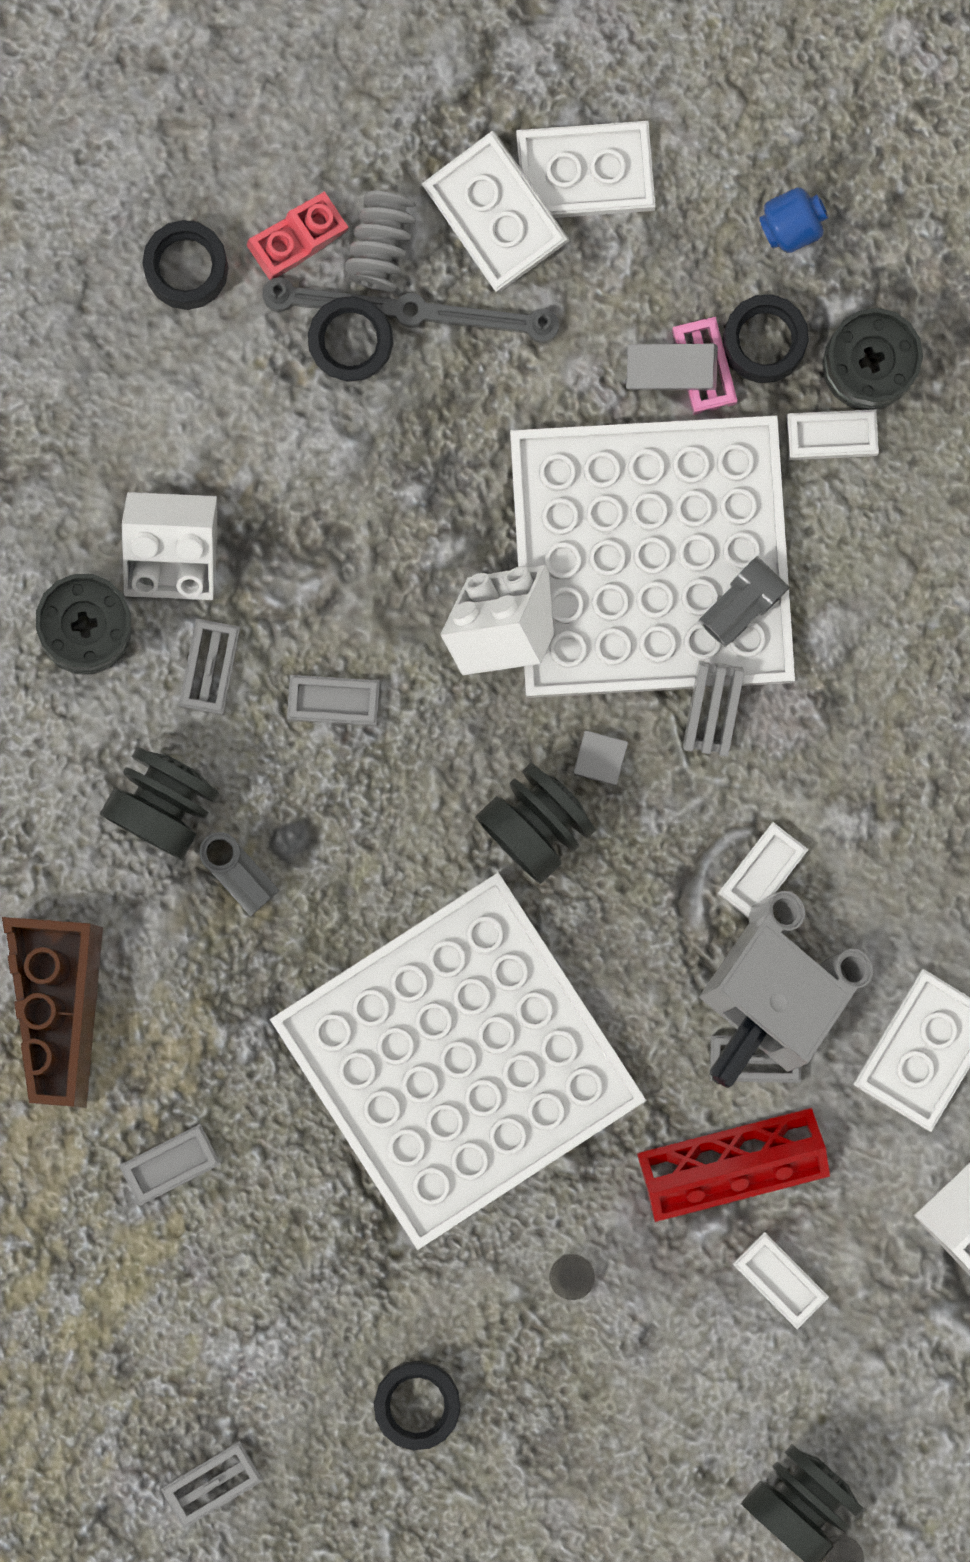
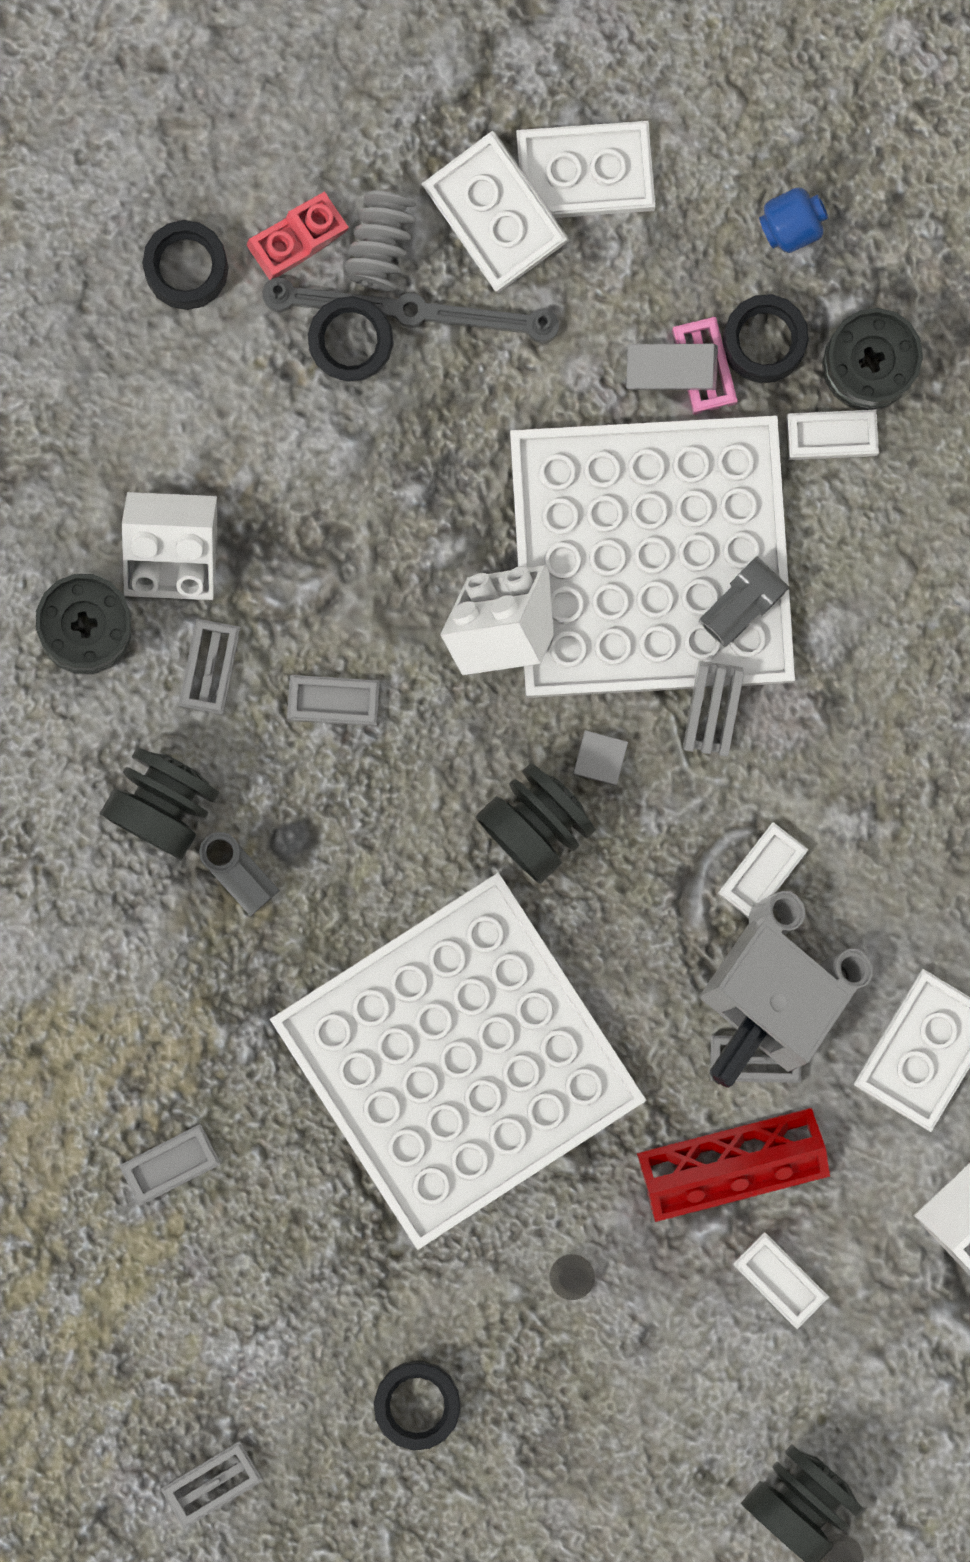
reddish brown wedge [2,917,103,1108] -> none

